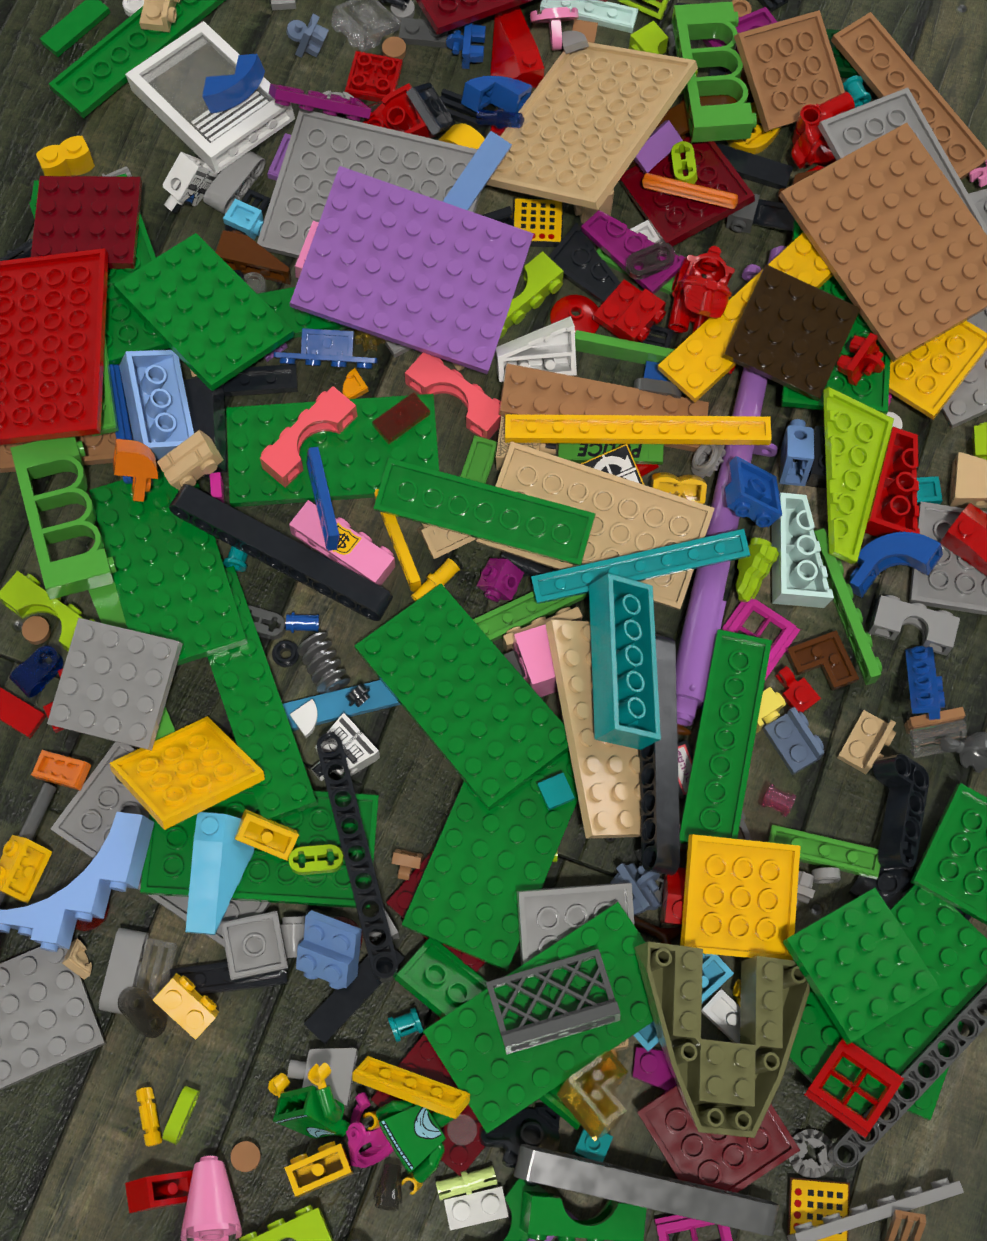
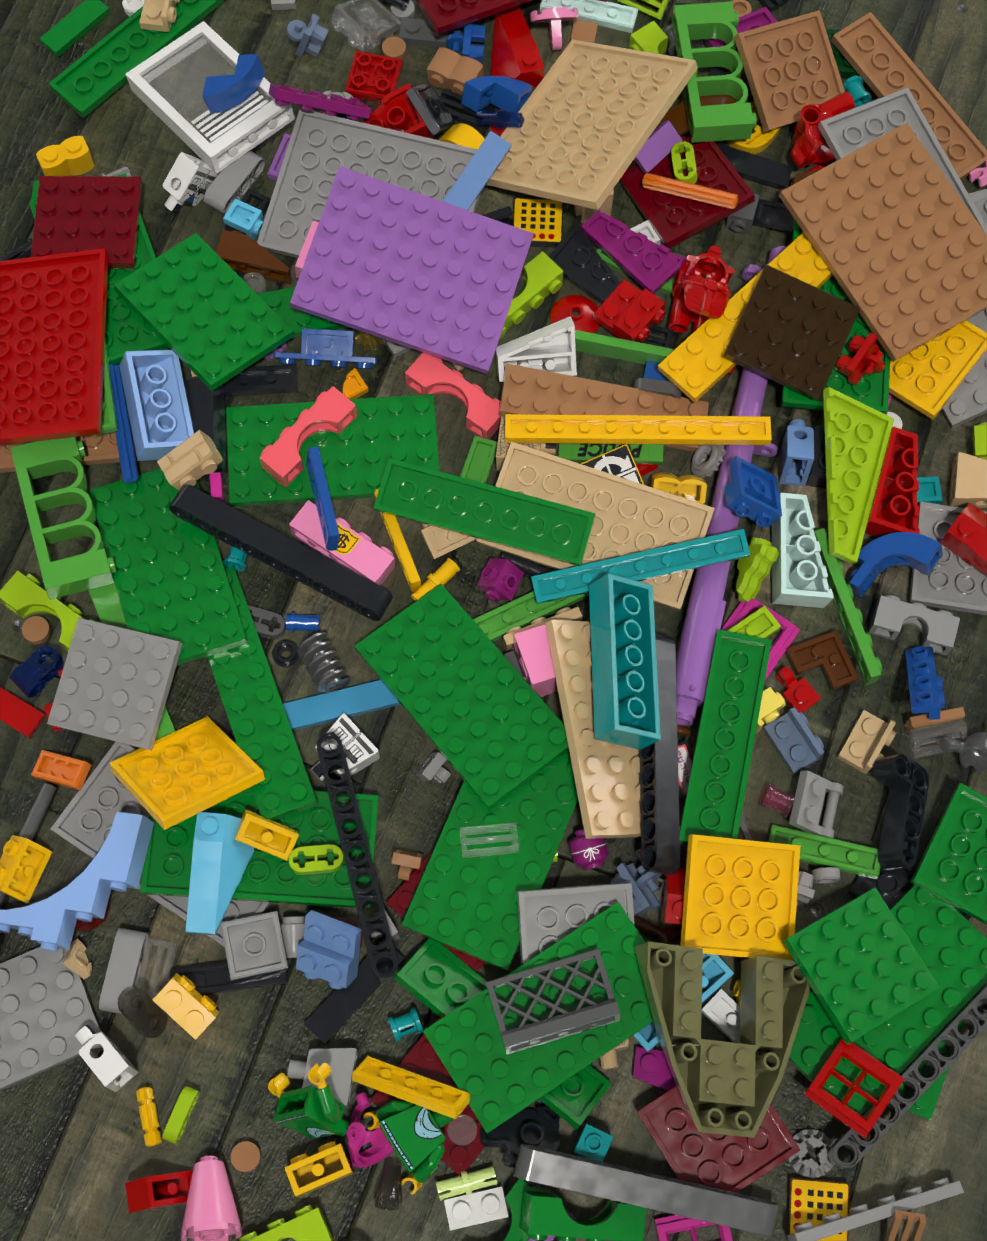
orange brick [113,439,158,502] -> none
white tile [290,699,318,738] -> none
black plate [345,683,370,707] -> none
clear red plate [372,392,430,444] -> none
teal tile [537,773,575,811] -> none
clear yellow brick [557,1050,628,1141] -> none
light grey tile [562,31,589,54] -> none
clear smoke plate [626,242,675,280] -> none
none -> white torso [75,1025,139,1092]
none -> light grey tile [415,752,451,783]
none -> medium nougat brick [426,47,484,96]
none -> clear tile [460,823,519,858]
none -> magenta head [569,829,609,871]
none -> lime plate [728,606,781,639]
none -> light grey plate [789,770,844,839]

